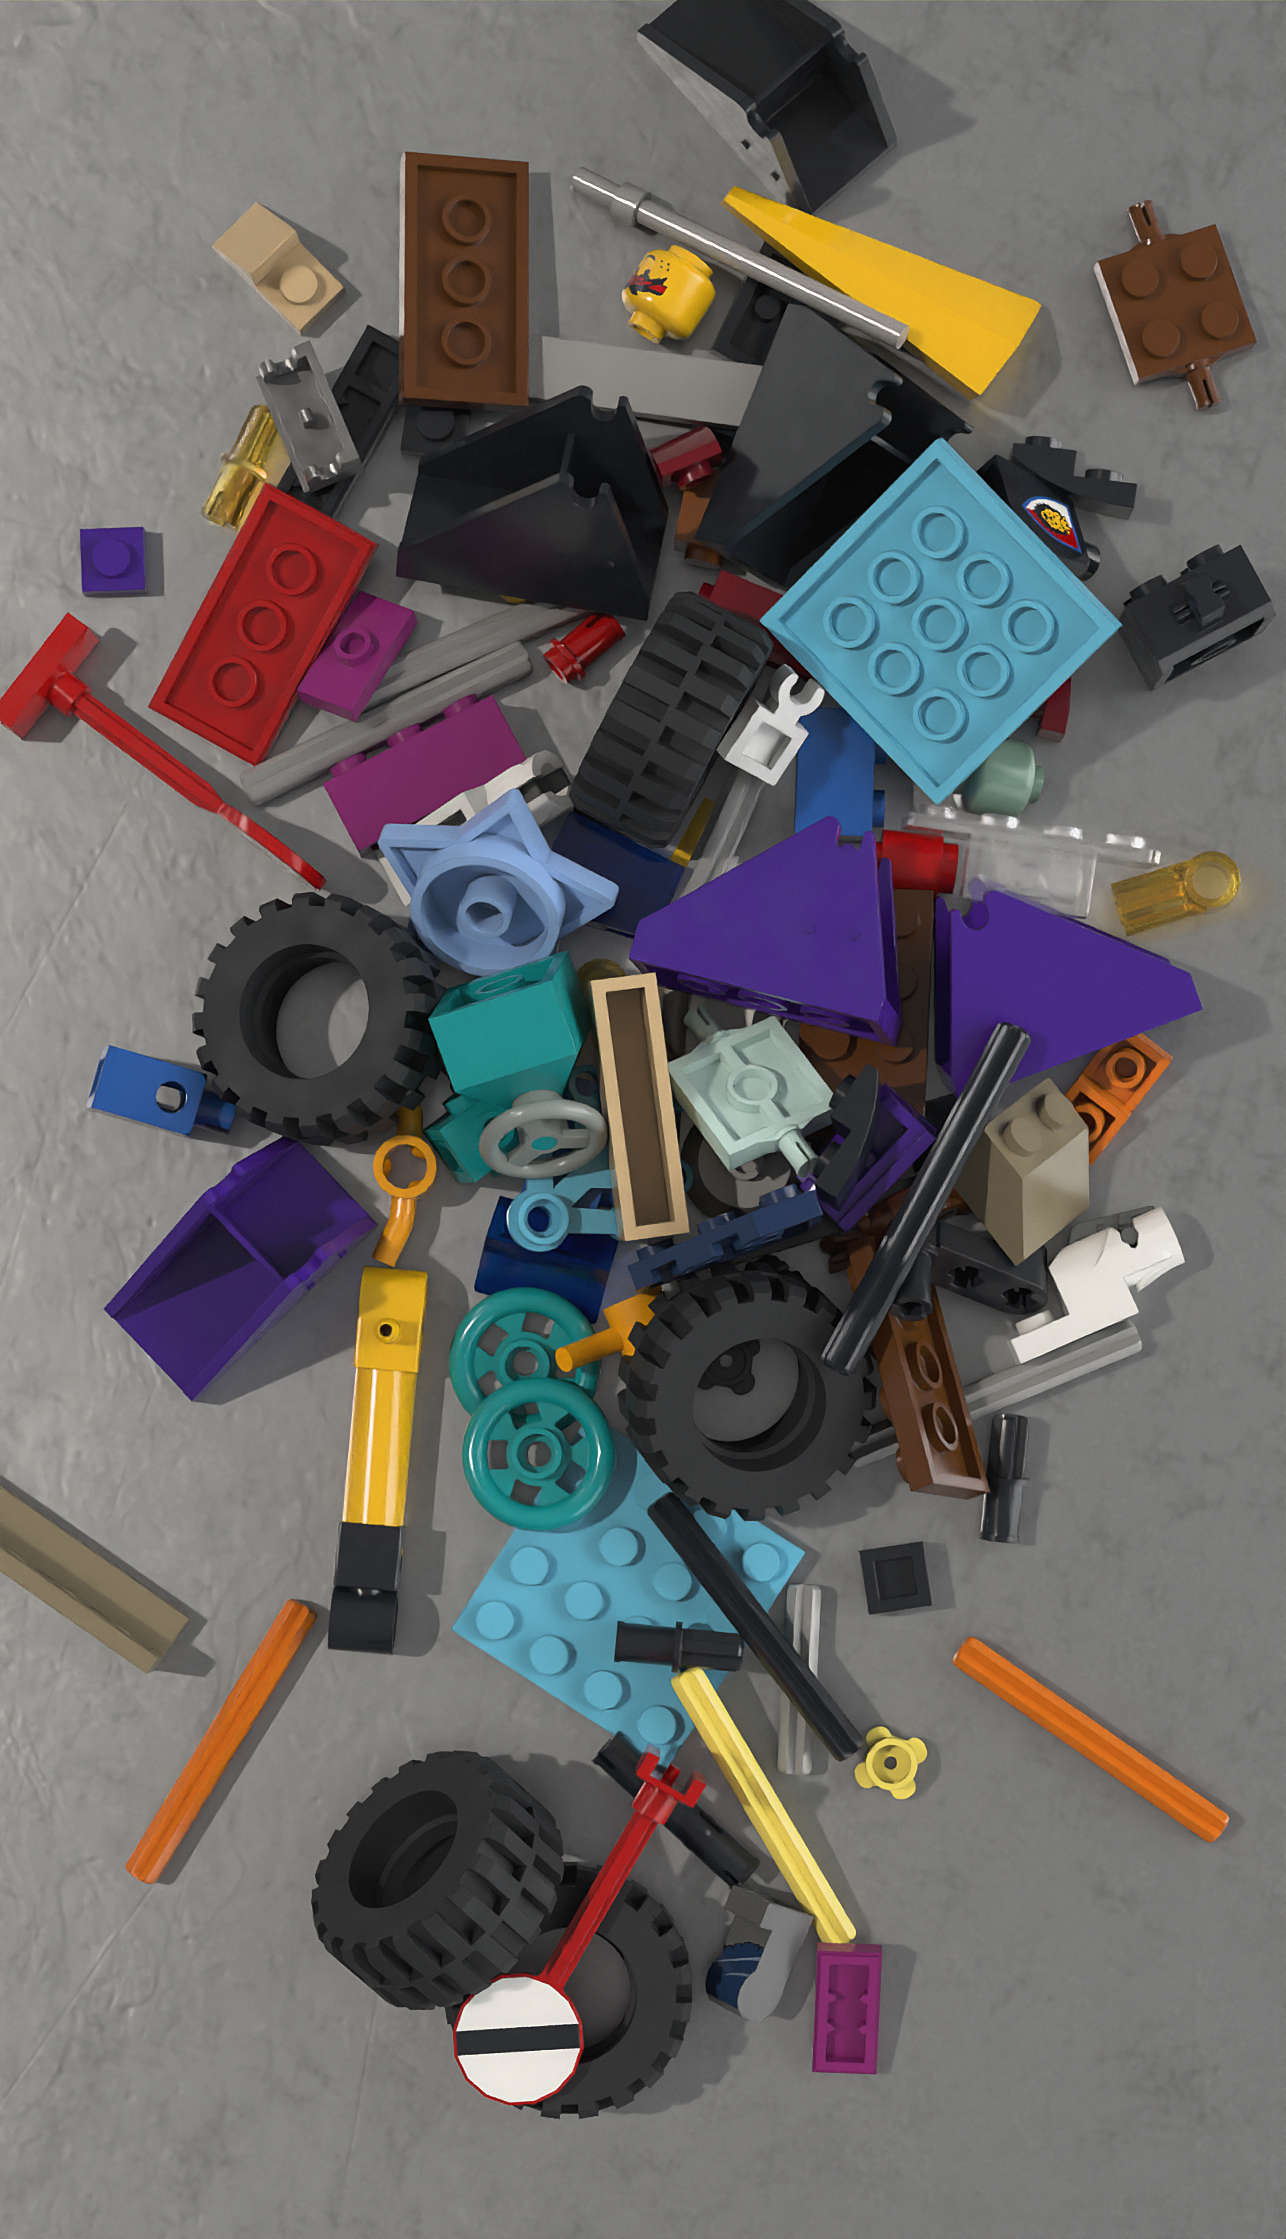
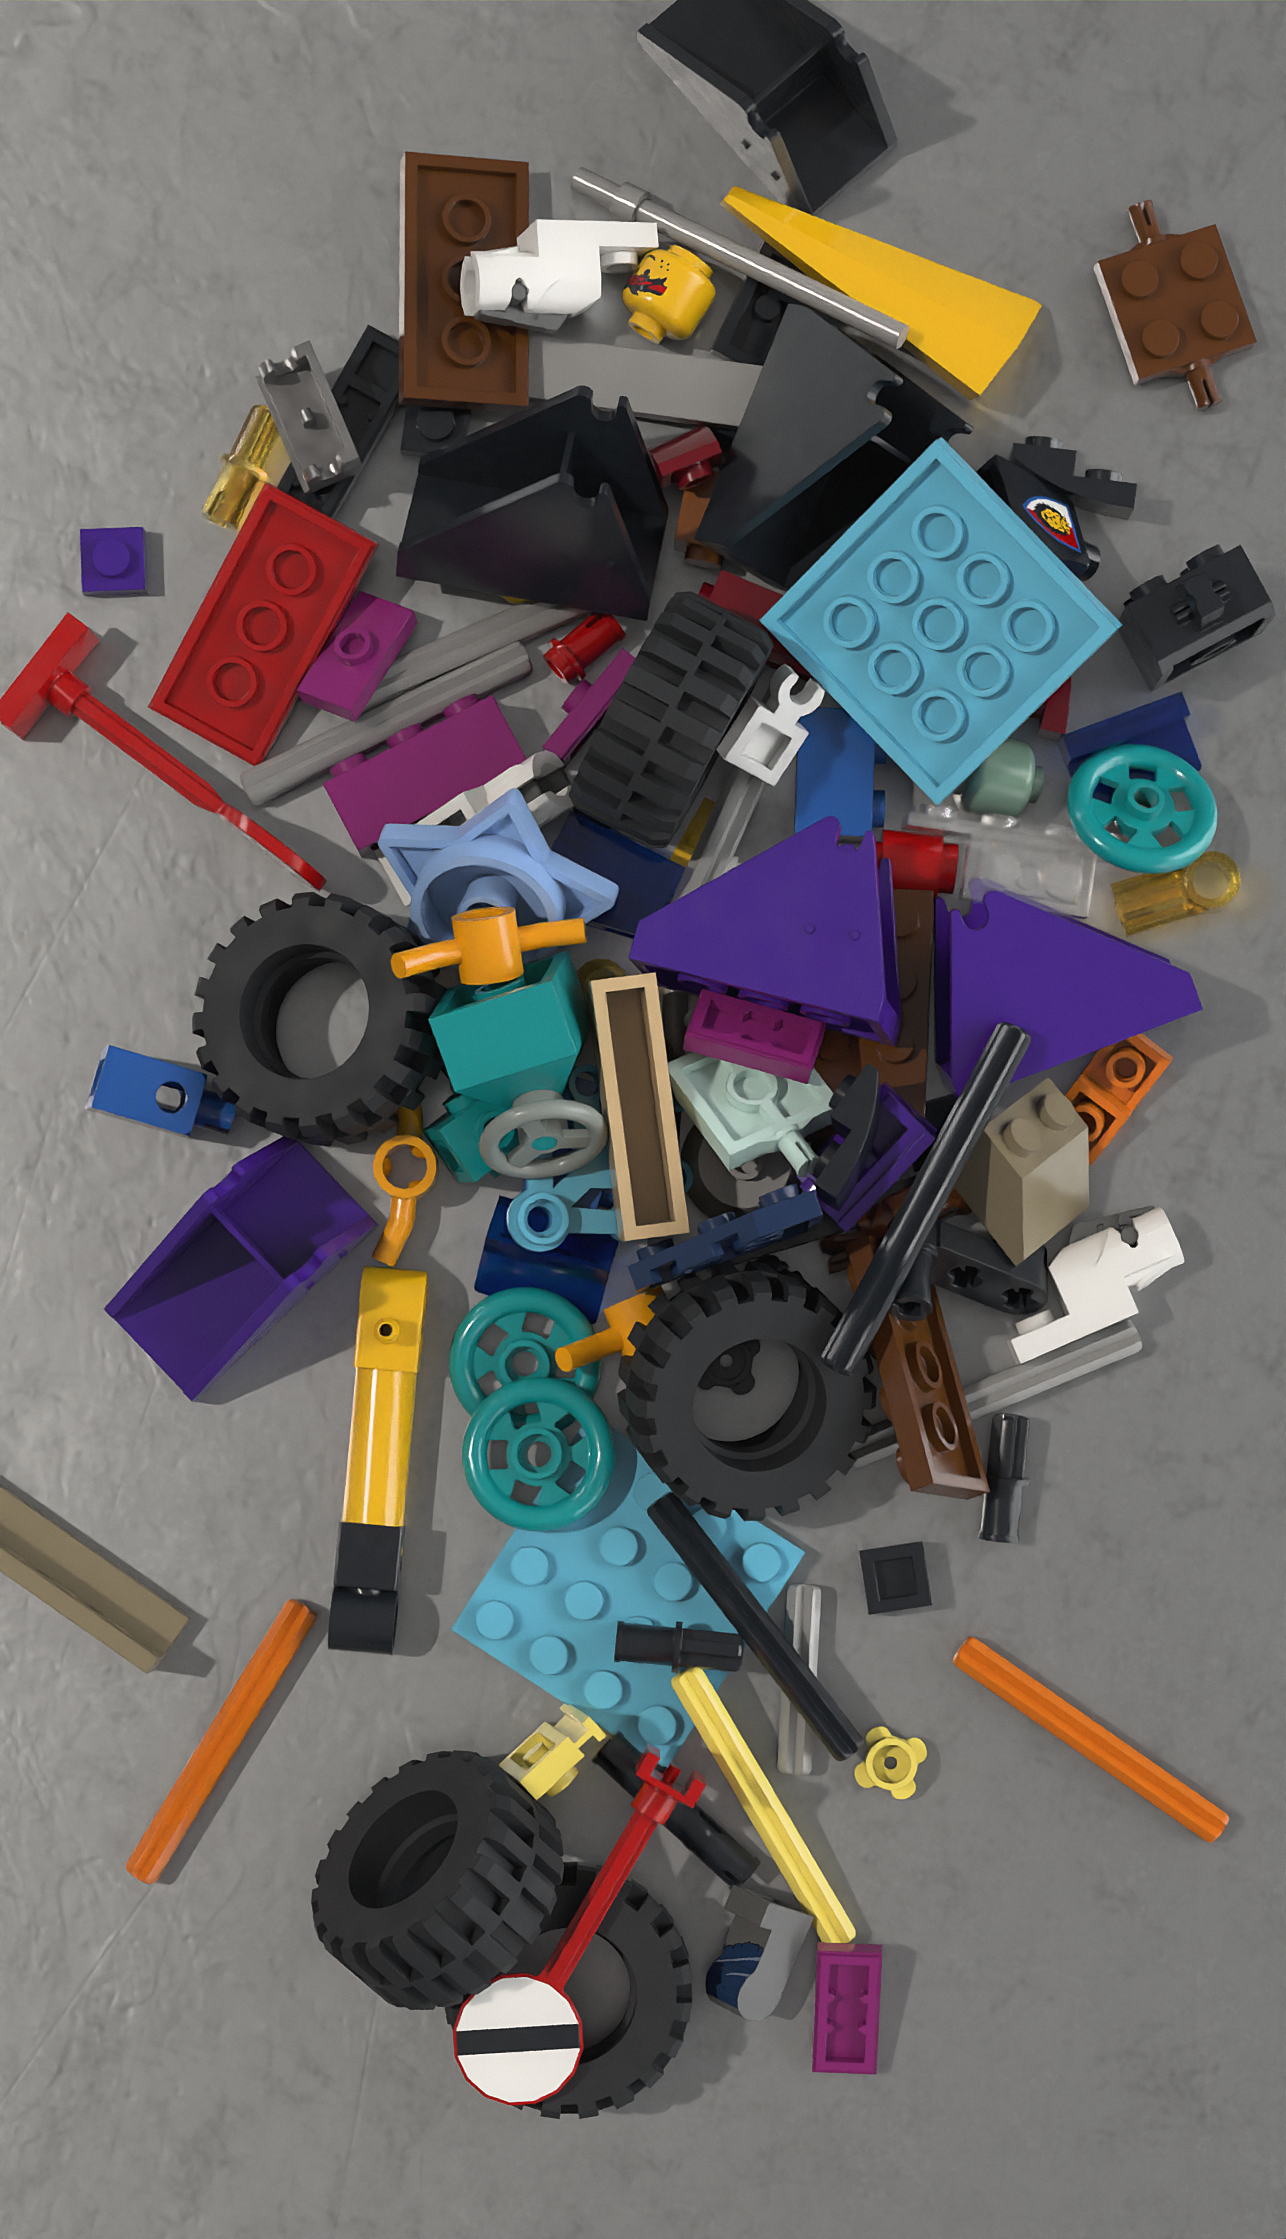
tan slope [212,202,346,336] -> none
none -> light orange piece [391,906,587,985]
none -> white plate [460,219,659,334]
none -> light yellow plate [499,1703,607,1801]
none -> magenta plate [542,648,635,768]
none -> magenta plate [683,989,826,1084]
none -> clear blue panel [1057,691,1202,804]
none -> teal plate [1067,744,1217,874]

